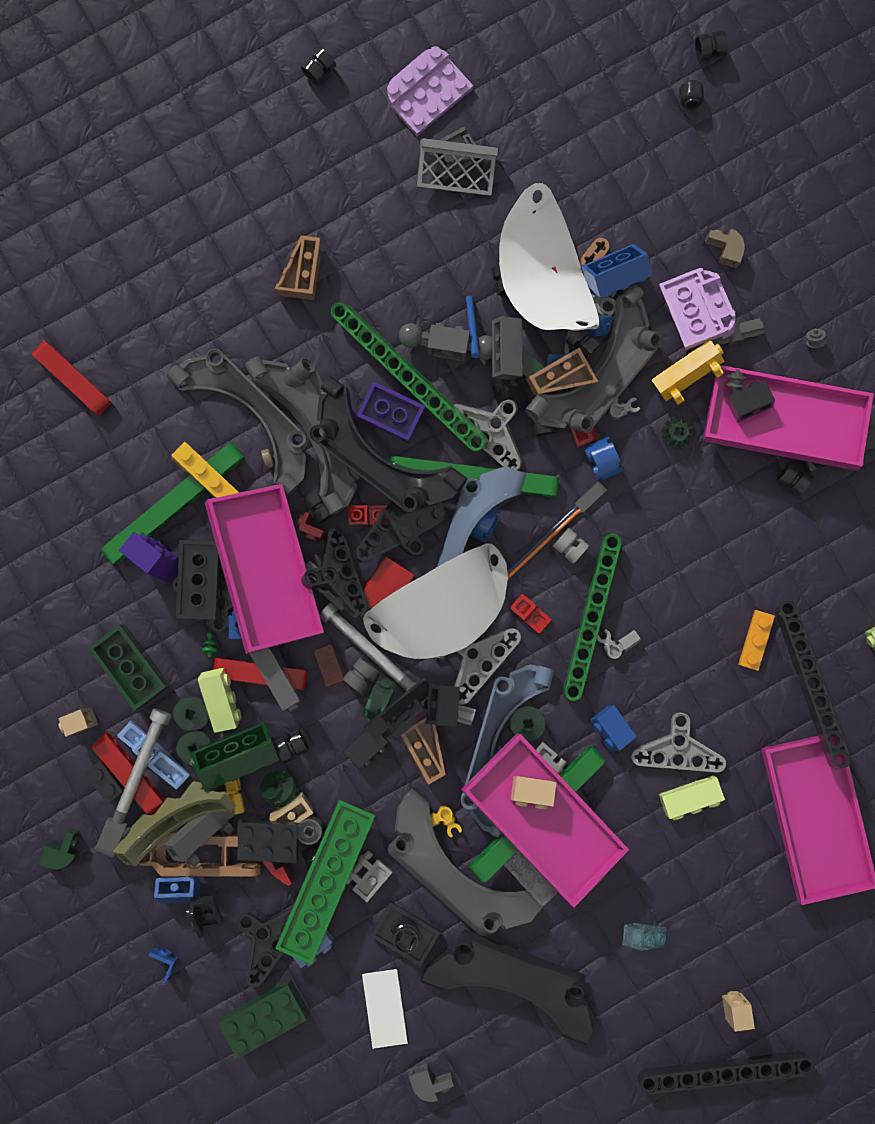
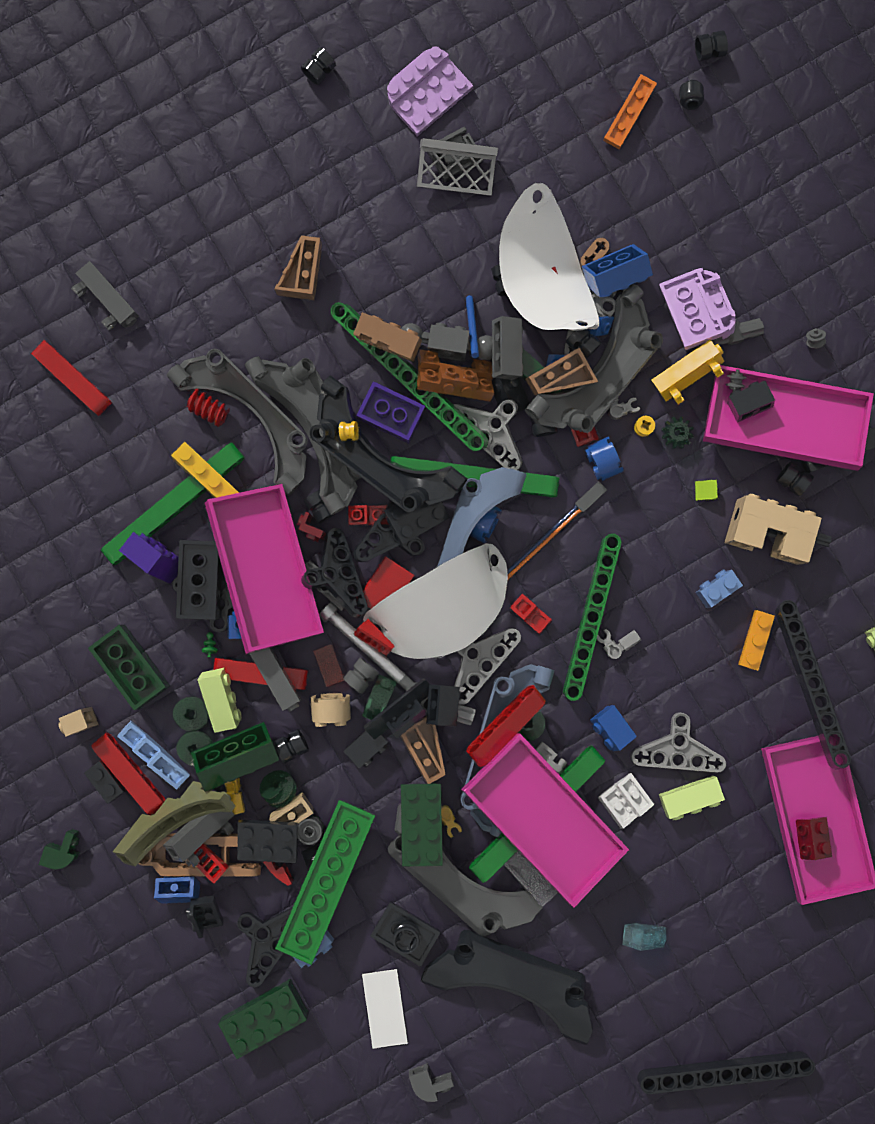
flat silver piece [94,708,172,859] -> none
blue bracket [148,947,178,984] -> none
dark tan tile [261,449,274,469] -> none
light grey plate [347,850,393,902] -> none
tan brick [510,776,556,810] -> none
light grey wheel [553,528,589,564] -> none
dark tan brick [705,229,745,268] -> none
tan brick [722,991,755,1032] -> none
none -> dark grey brick [71,261,139,331]
none -> red piece [187,389,230,427]
none -> red slope [194,843,229,884]
none -> tan brick [311,693,351,727]
none -> yellow wheel [339,421,359,441]
none -> medium nougat wedge [353,312,422,362]
none -> red slope [353,619,395,656]
none -> dark green brick [401,784,443,867]
none -> dark orange bracket [417,349,494,401]
none -> red beam [466,685,546,767]
none -> white slope [598,773,654,829]
none -> orange plate [603,74,657,150]
none -> yellow wheel [634,416,655,437]
none -> lime slope [695,480,718,501]
none -> medium blue brick [695,569,743,608]
none -> tan piece [725,494,832,565]
none -> dark red bracket [796,817,832,860]

